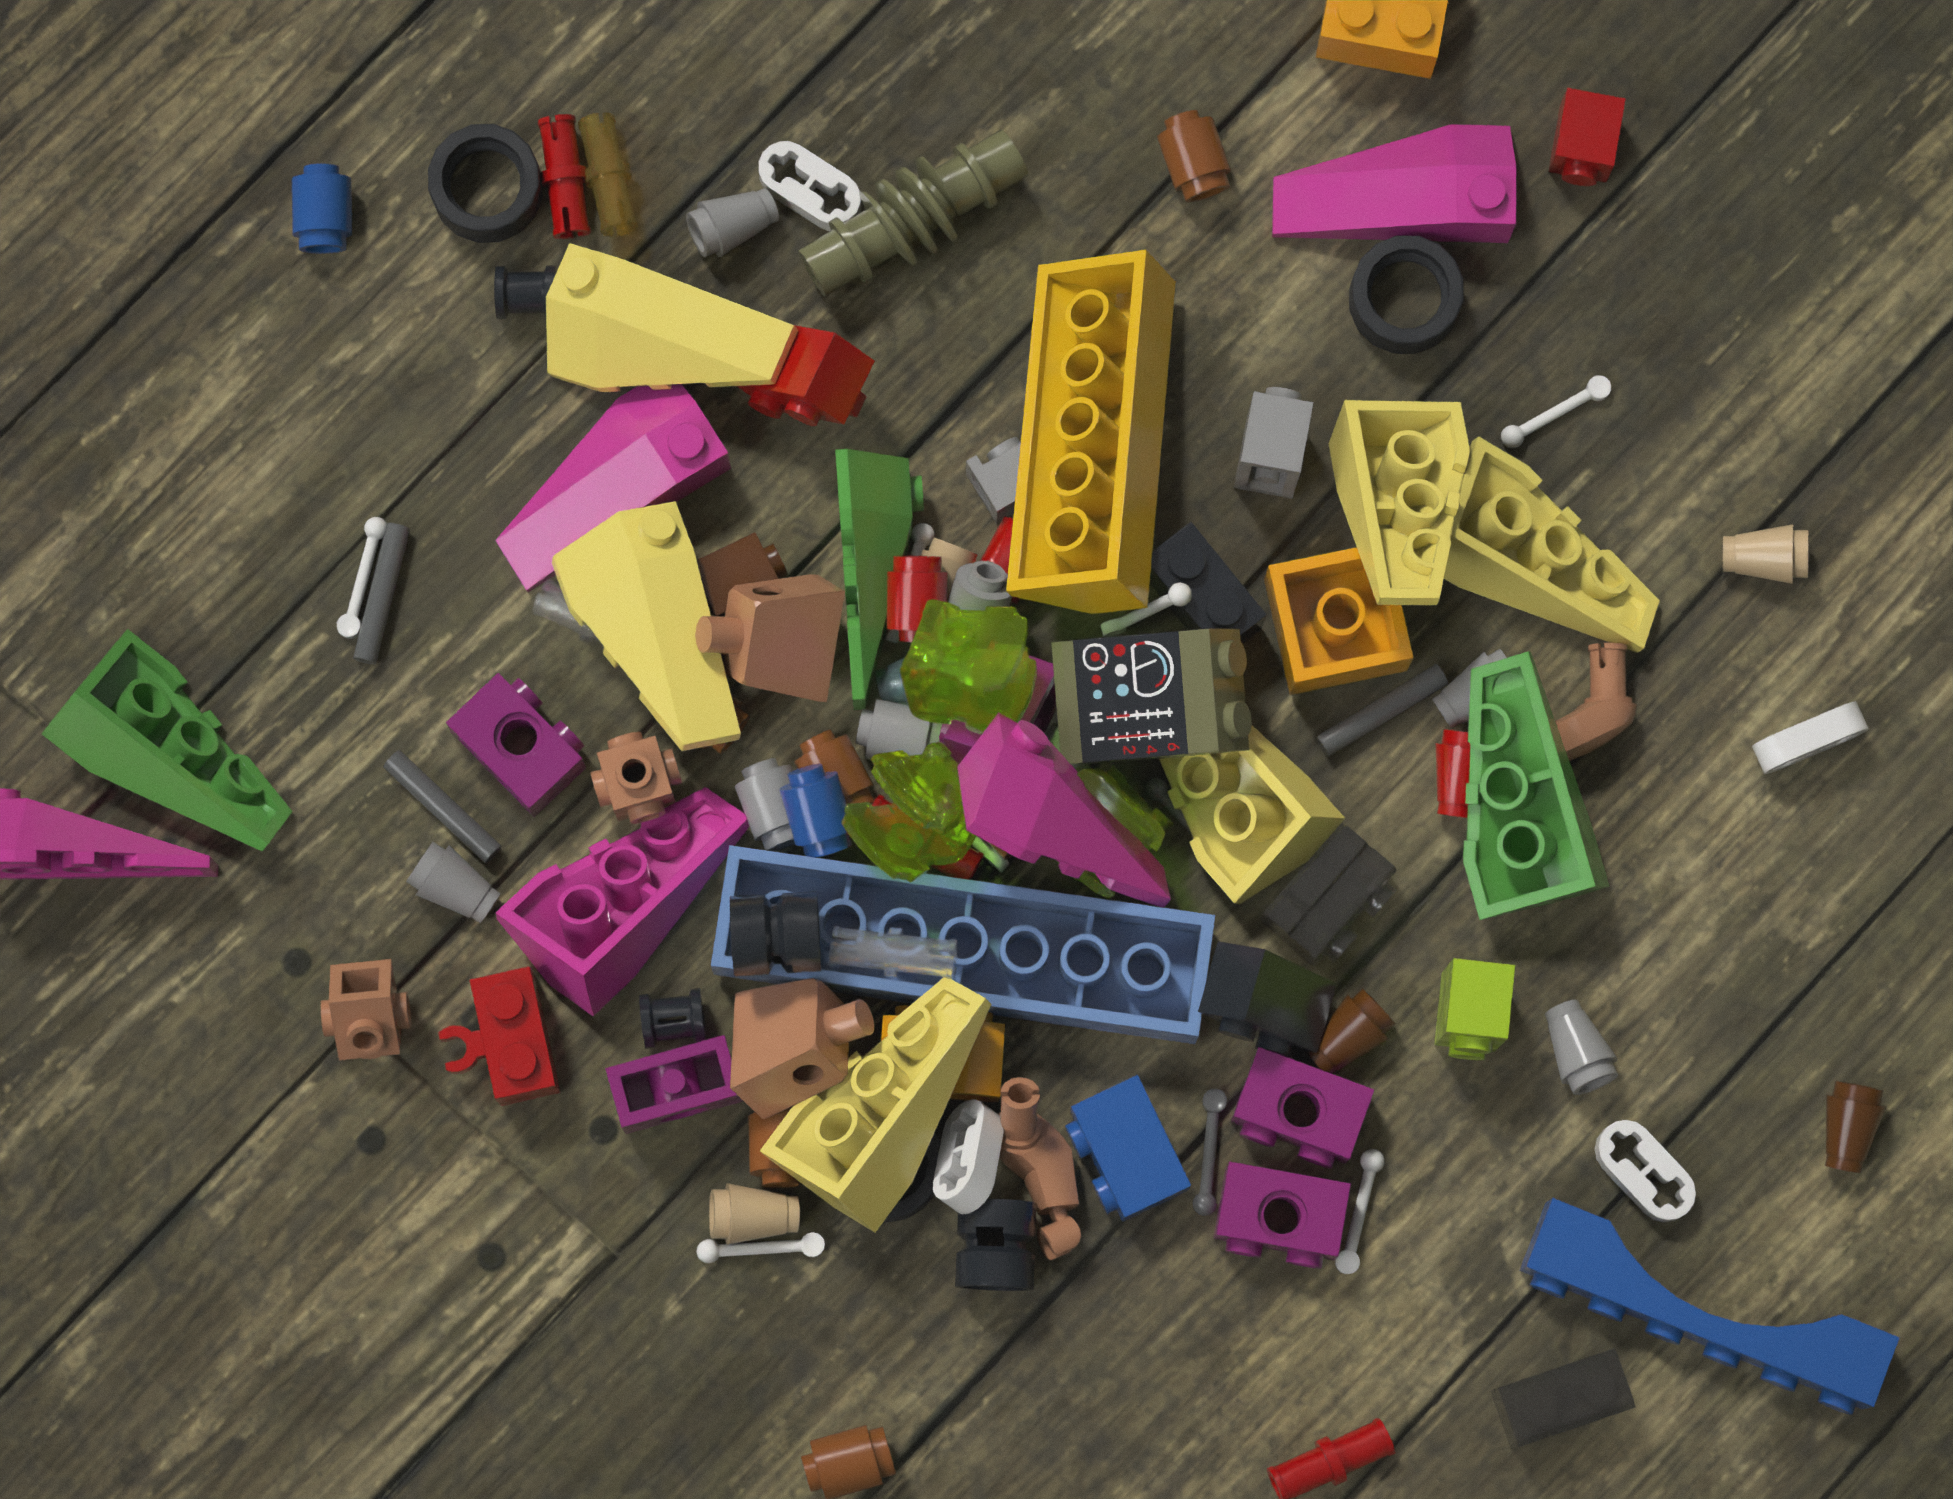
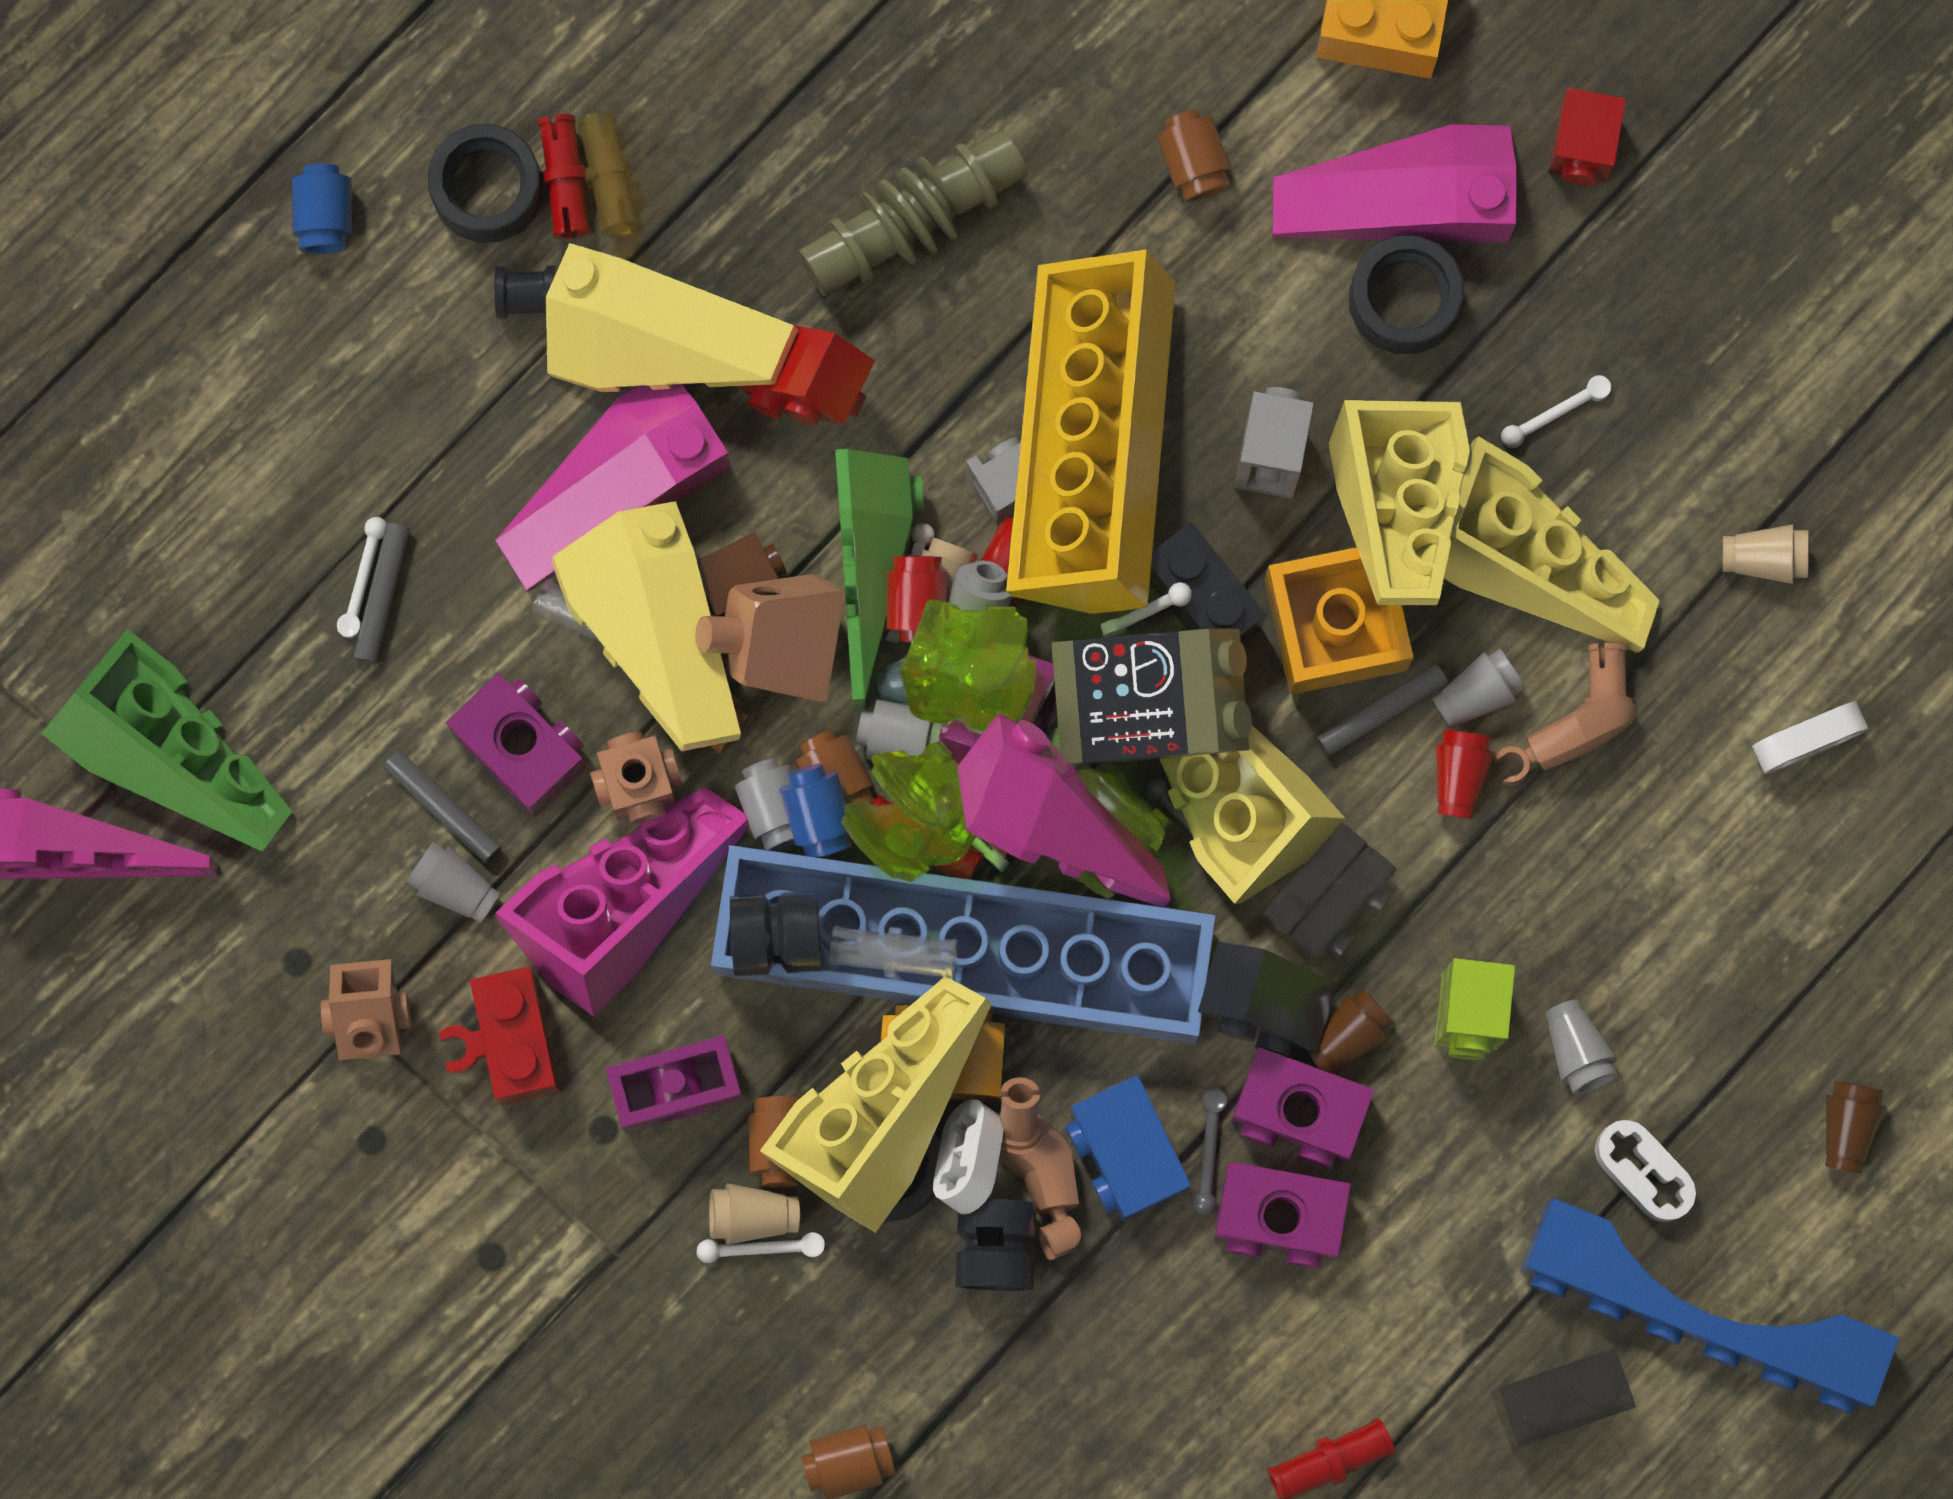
black bush [639,988,706,1049] -> none
light grey cone [686,188,779,257] -> none
nougat torso [730,978,874,1119] -> none
white beam [759,141,861,231] -> none
white hinge [1335,1149,1385,1274] -> none
bright green wedge [1463,651,1610,920] -> none

